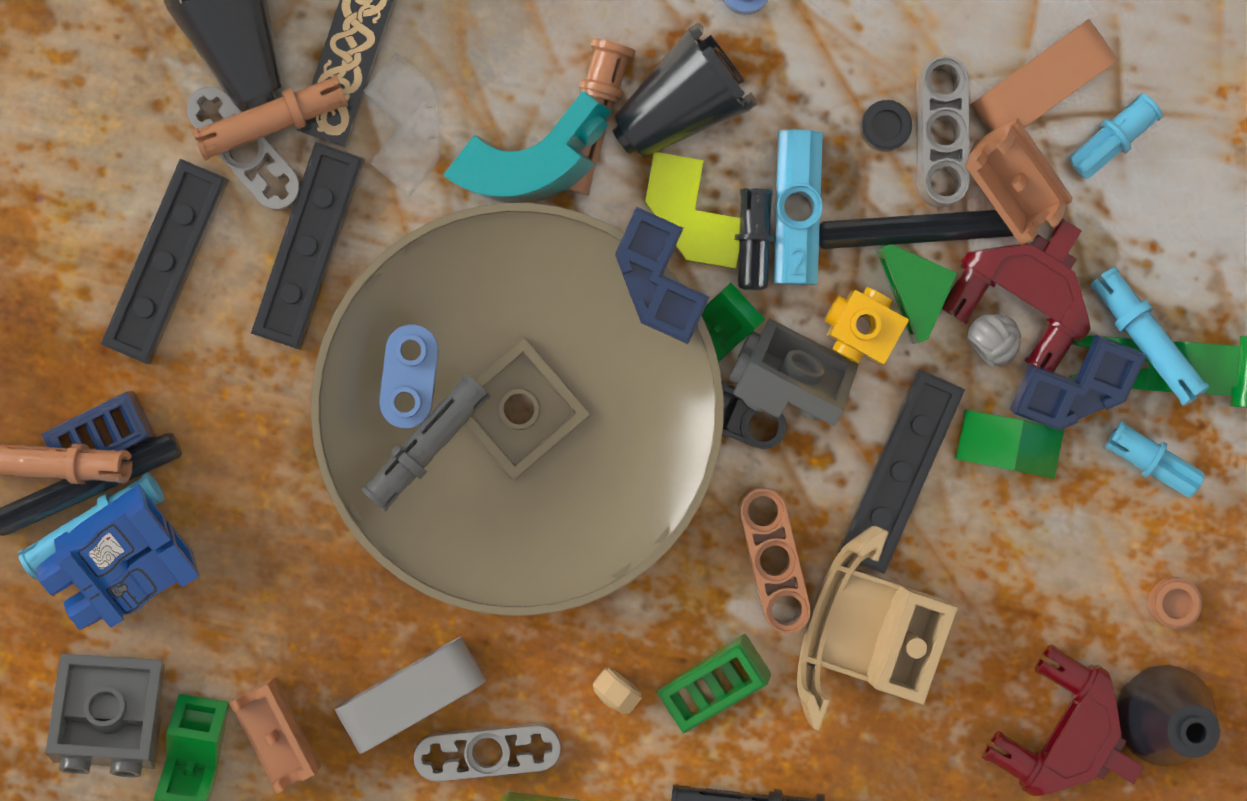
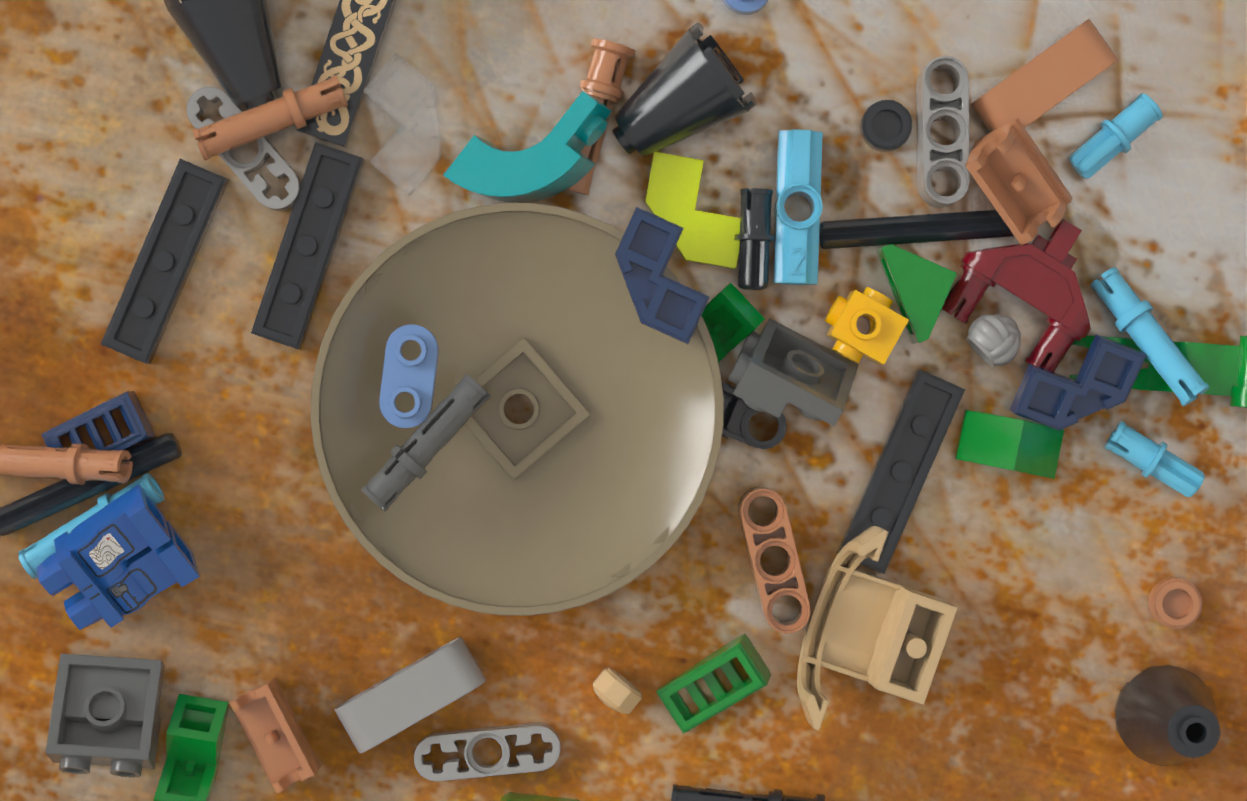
dark red connector [982,644,1144,796] -> none

